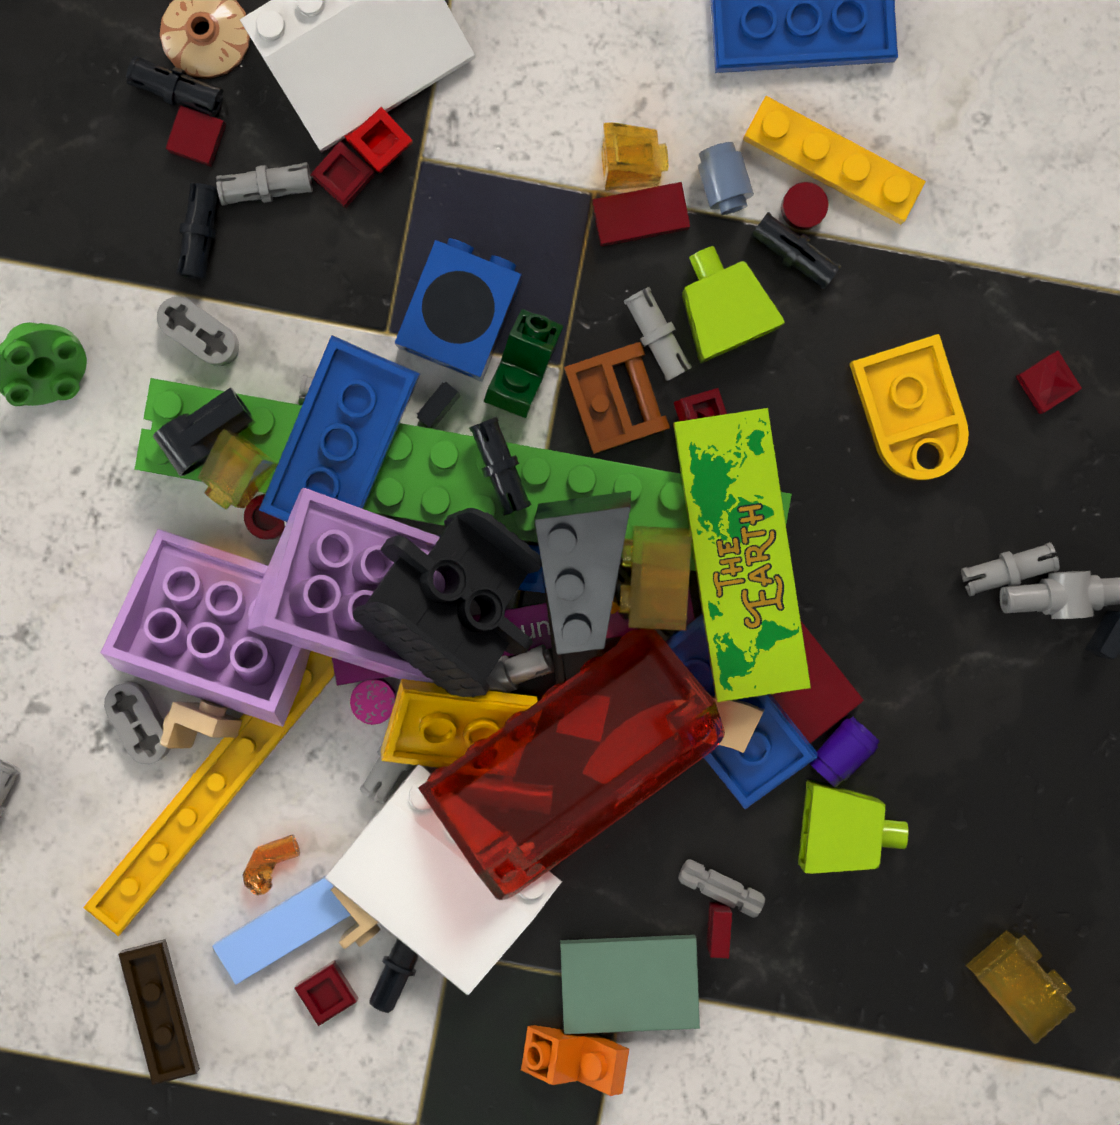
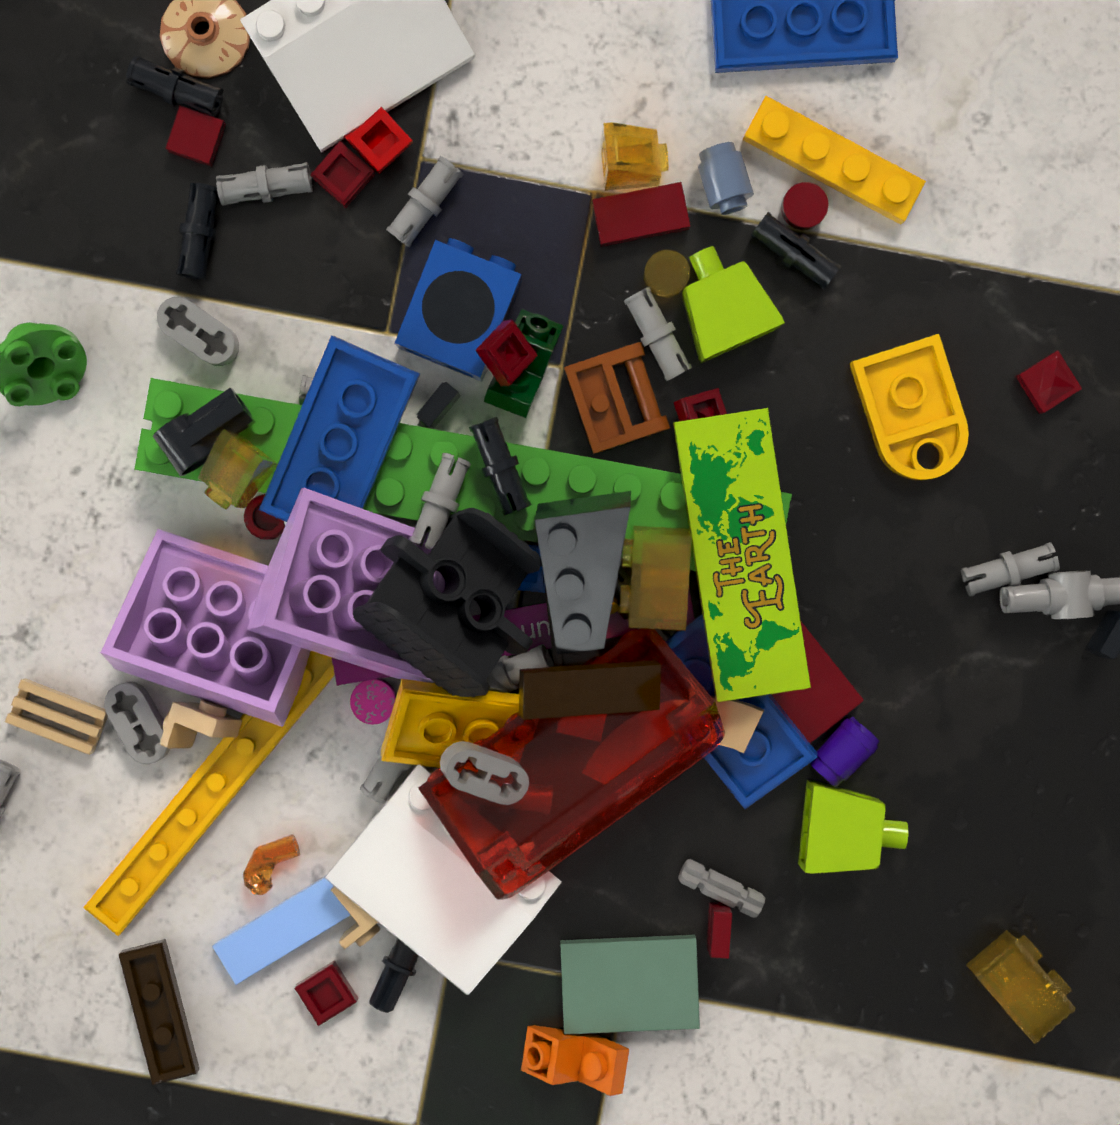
none -> tan tile [5,678,108,755]
none -> light grey pin [386,156,464,248]
none -> light grey pin [409,453,471,550]
none -> light grey beam [440,741,529,805]
none -> dark red tile [475,319,538,386]
none -> dark brown tile [519,660,661,720]
none -> clear yellow tile [644,250,690,298]

